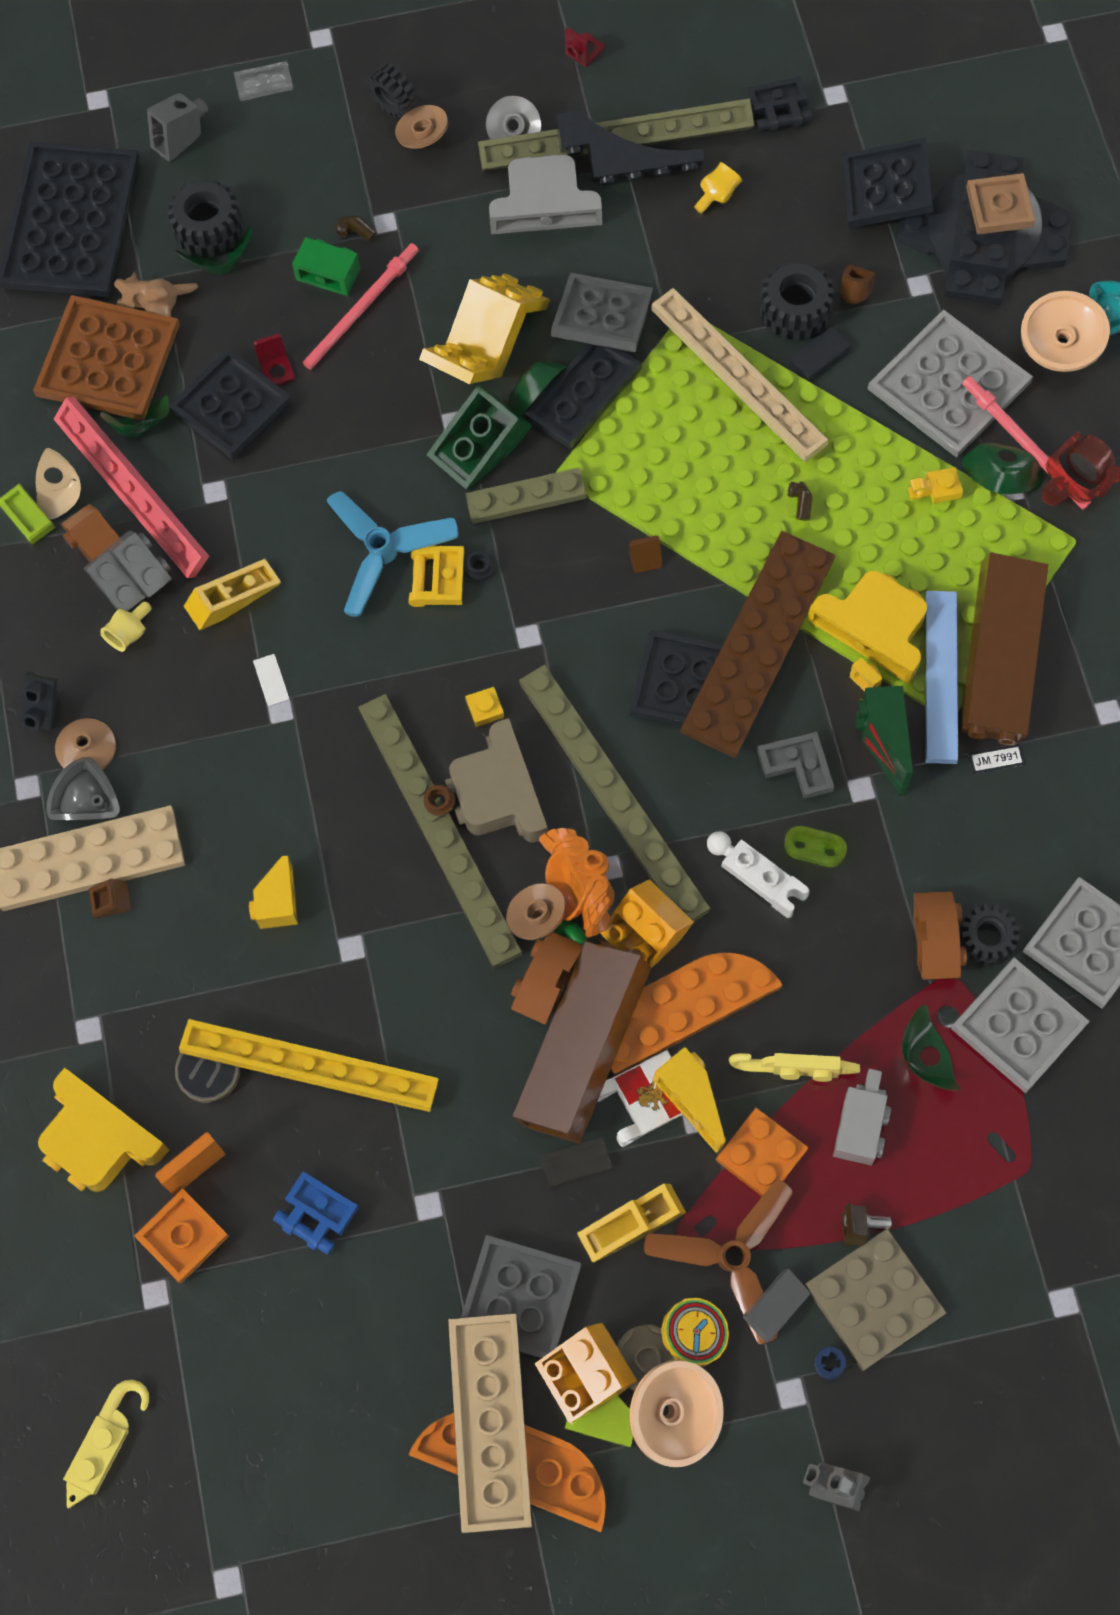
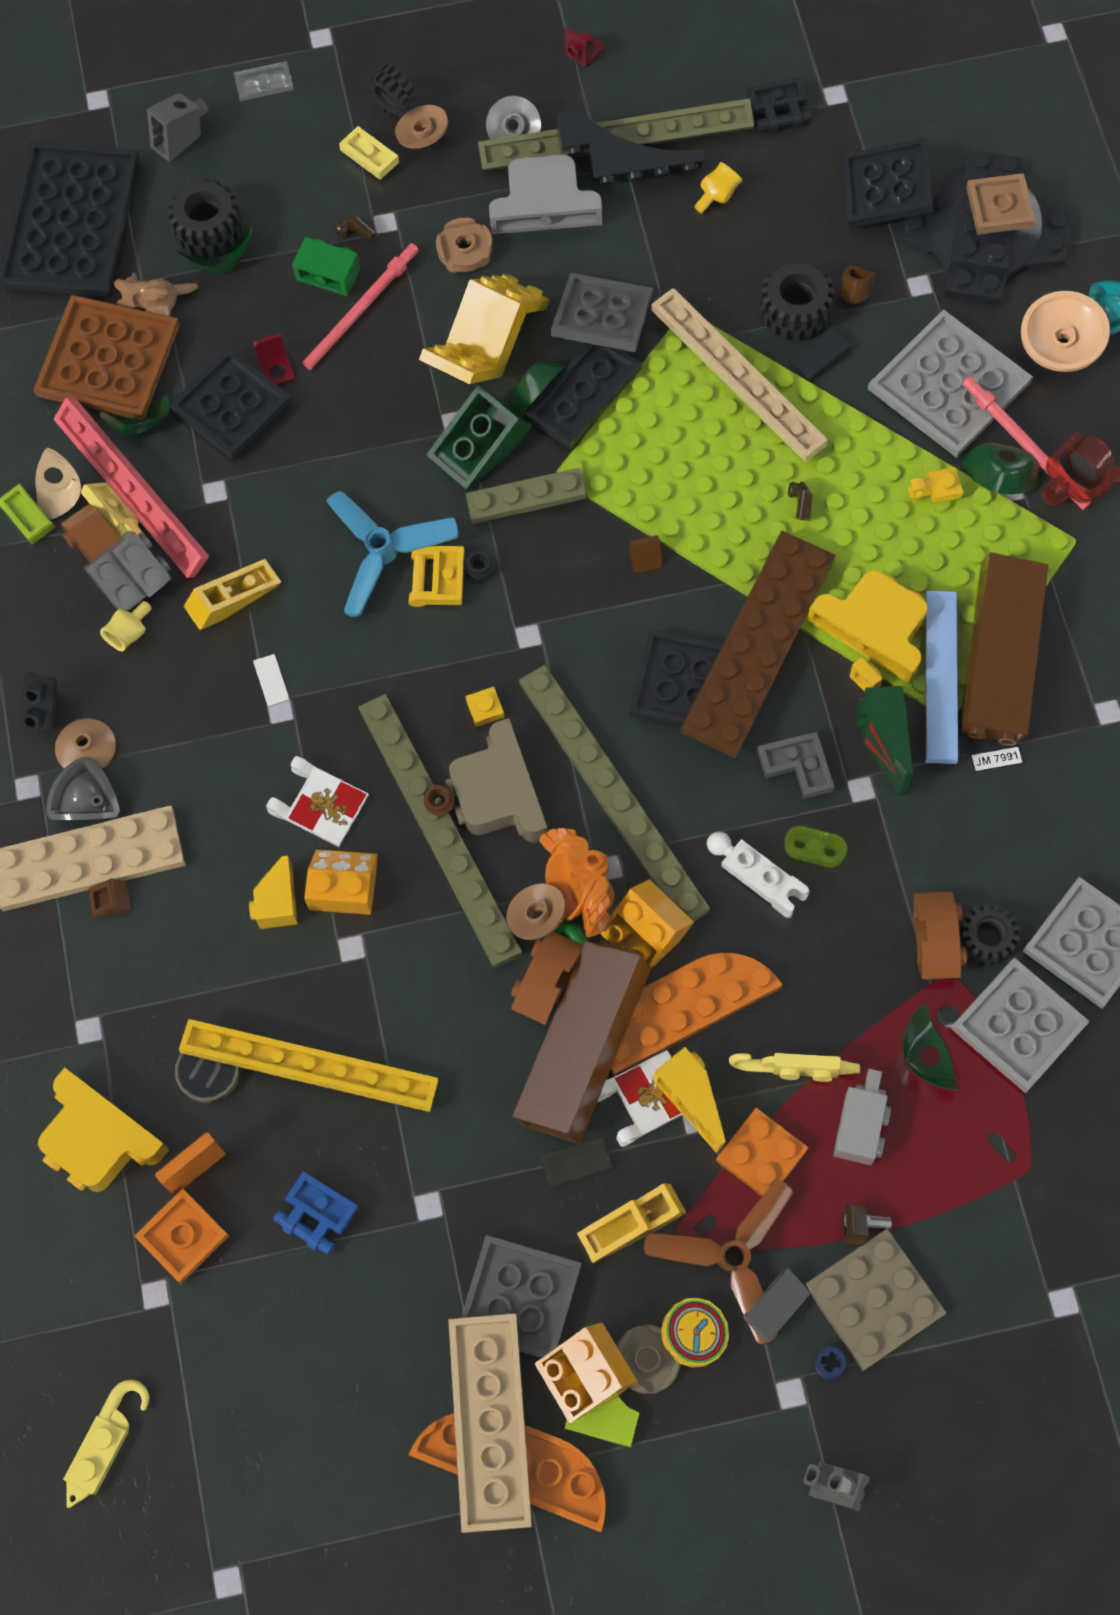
light nougat dish [630,1360,724,1467] -> none
none -> light yellow hinge [80,482,144,537]
none -> flag [266,756,369,847]
none -> light orange slope [304,850,378,915]
none -> light yellow plate [339,126,399,180]
none -> medium nougat plate [436,218,493,273]

